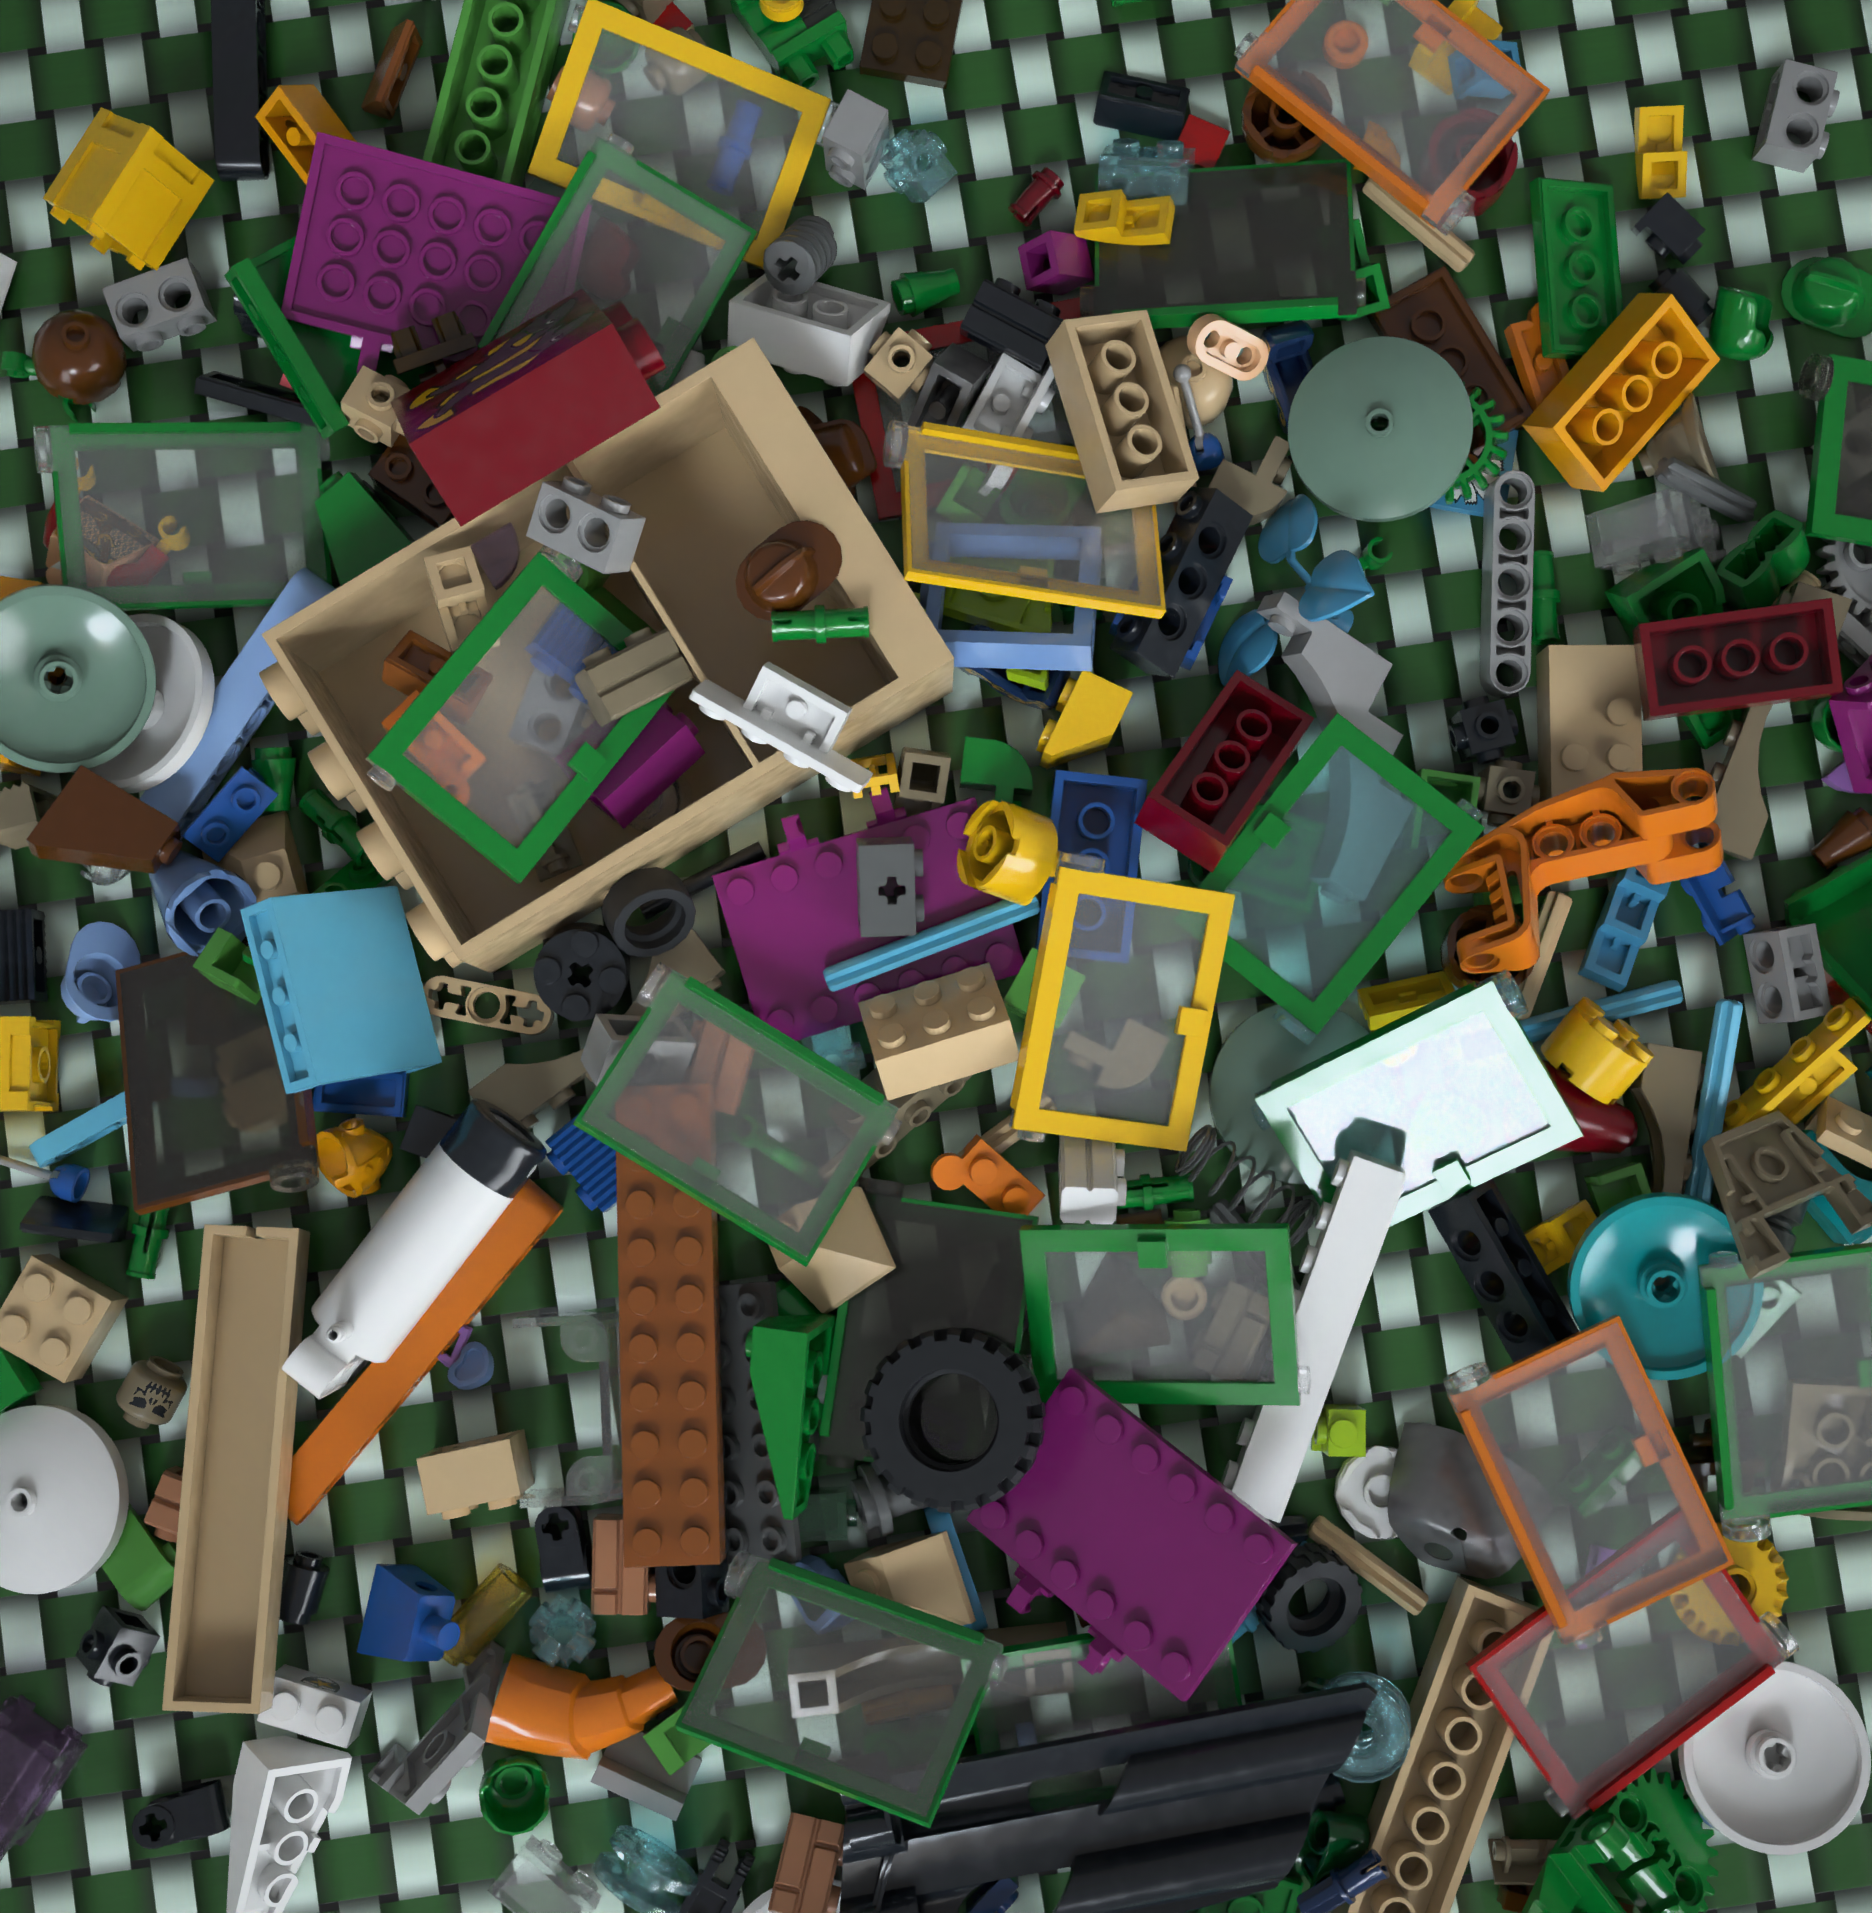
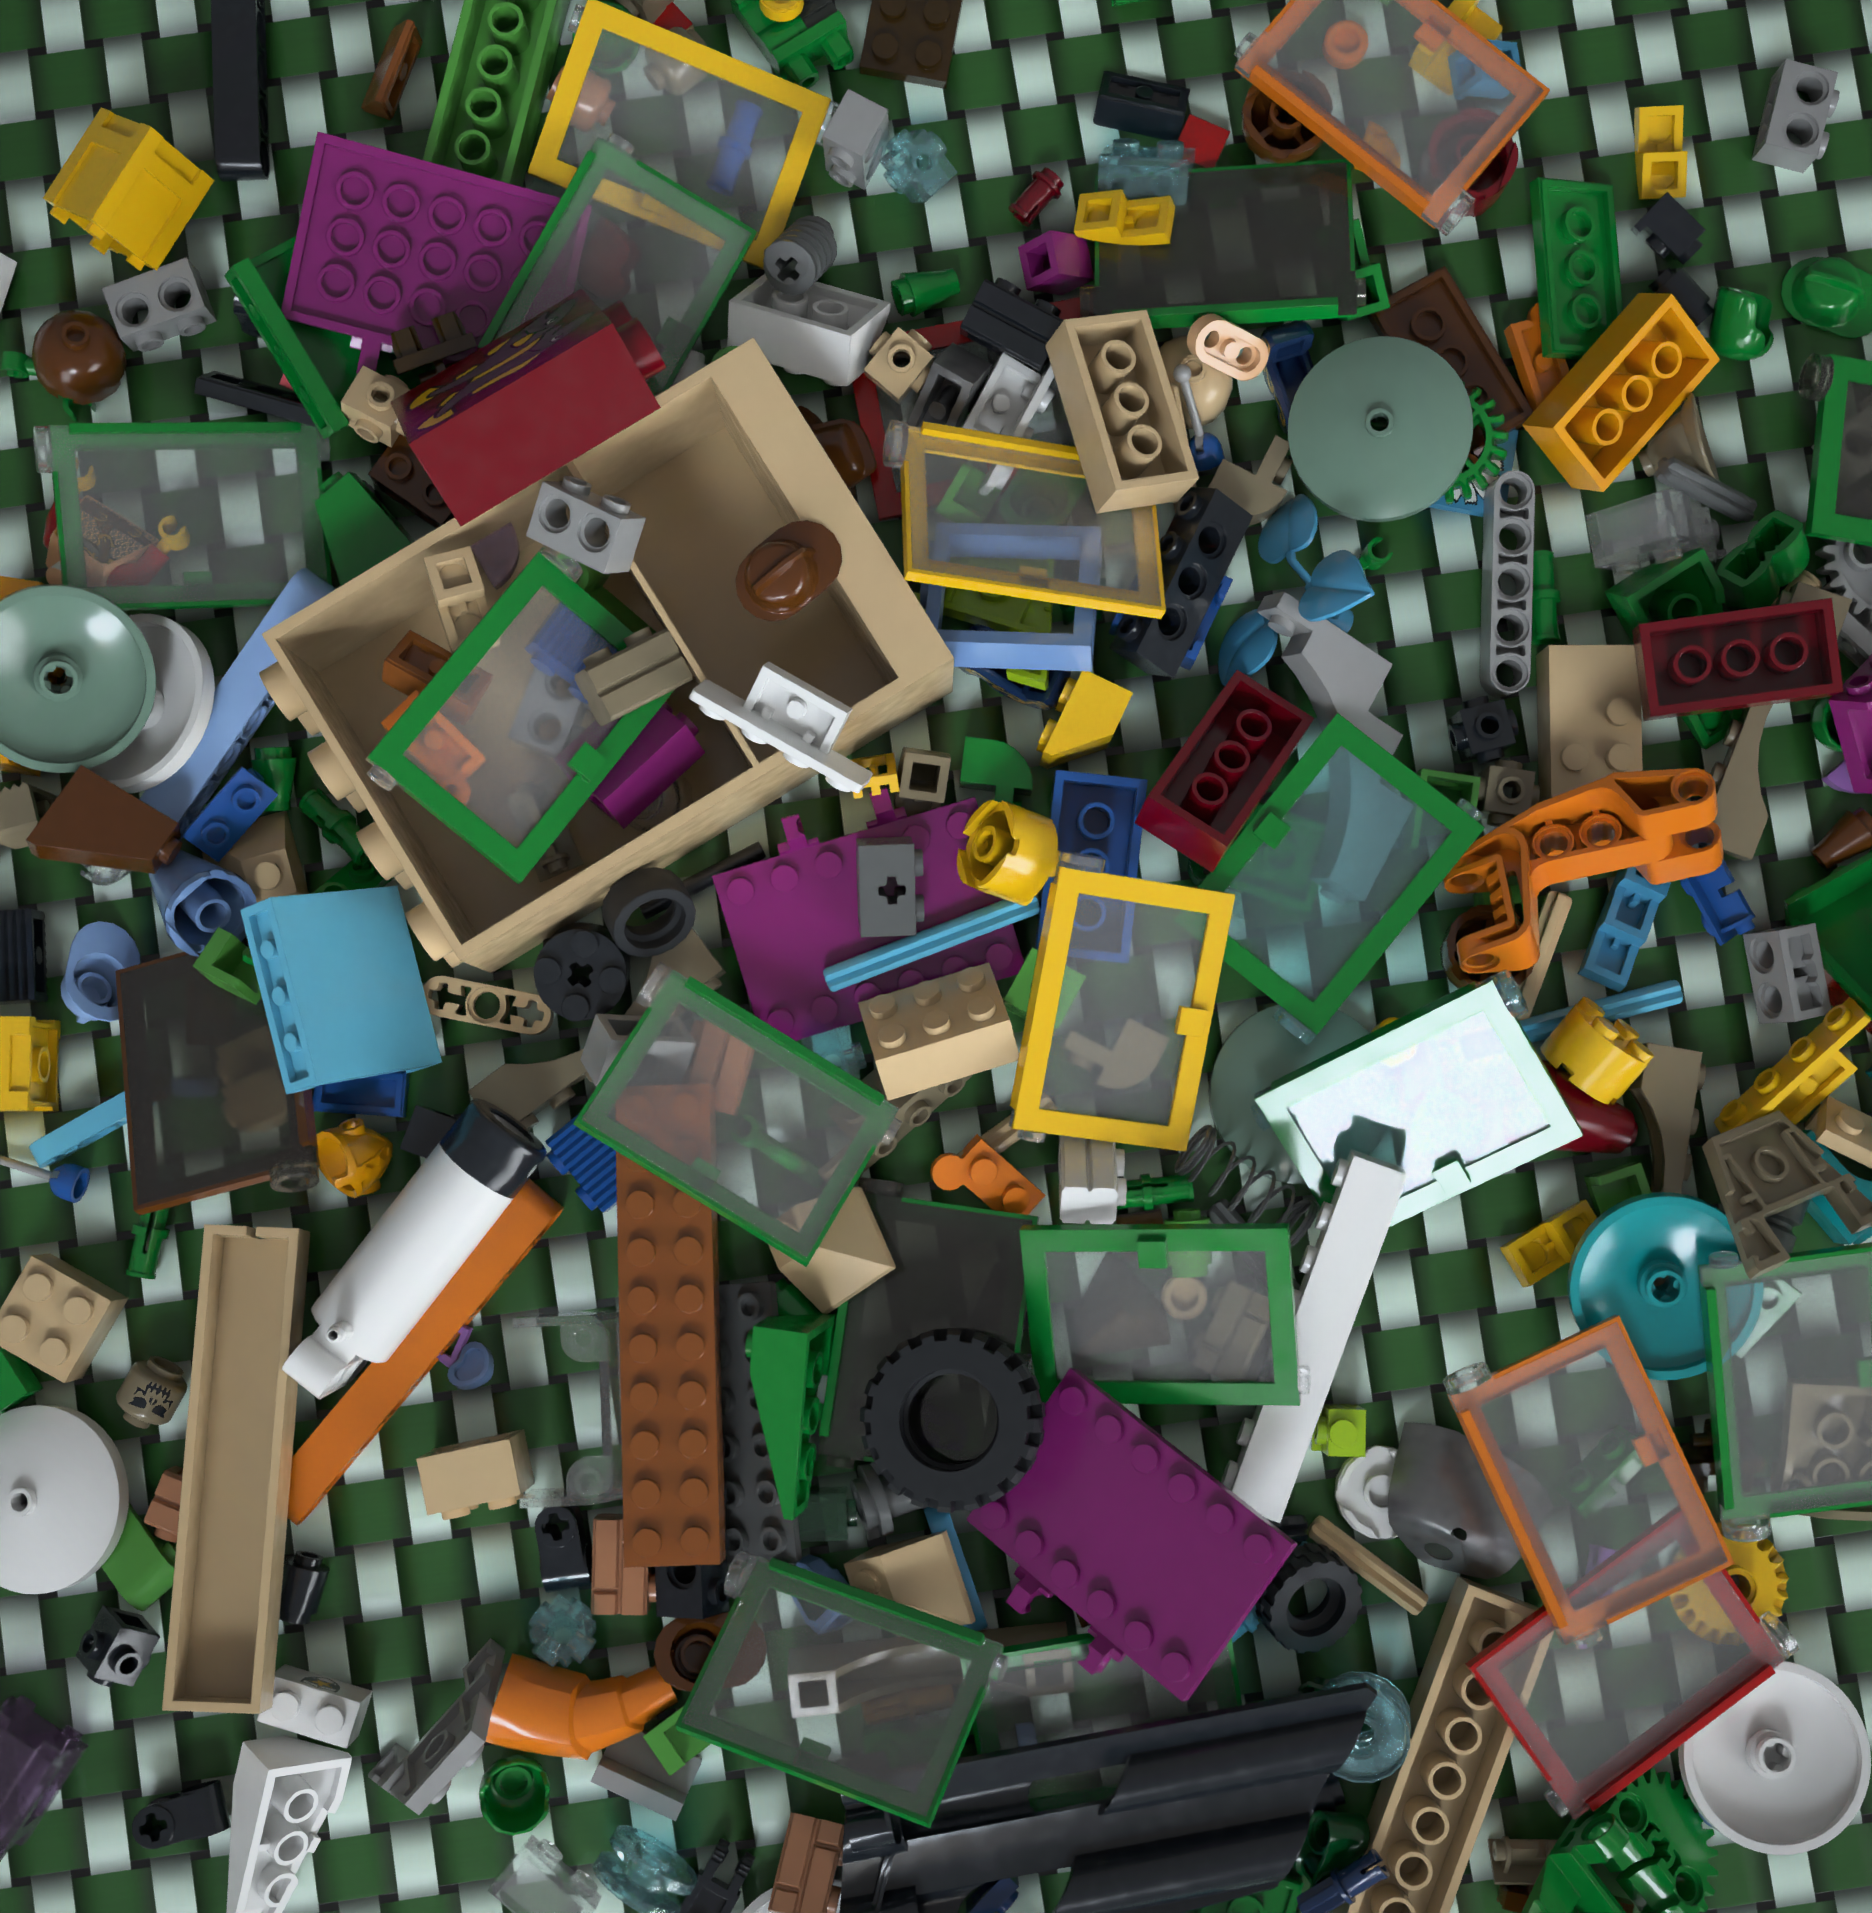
black slope [19,1196,129,1243] -> none
light orange brick [255,84,357,185] -> none
blue torso [357,1564,460,1662] -> none
clear yellow brick [442,1563,533,1667] -> none
green pin [771,605,870,644] -> none
yellow tile [1357,971,1455,1031] -> none
tan axle [1363,178,1475,272] -> none
black brick [1428,1179,1579,1363] -> none
medium azure axle [1684,999,1743,1203] -> none

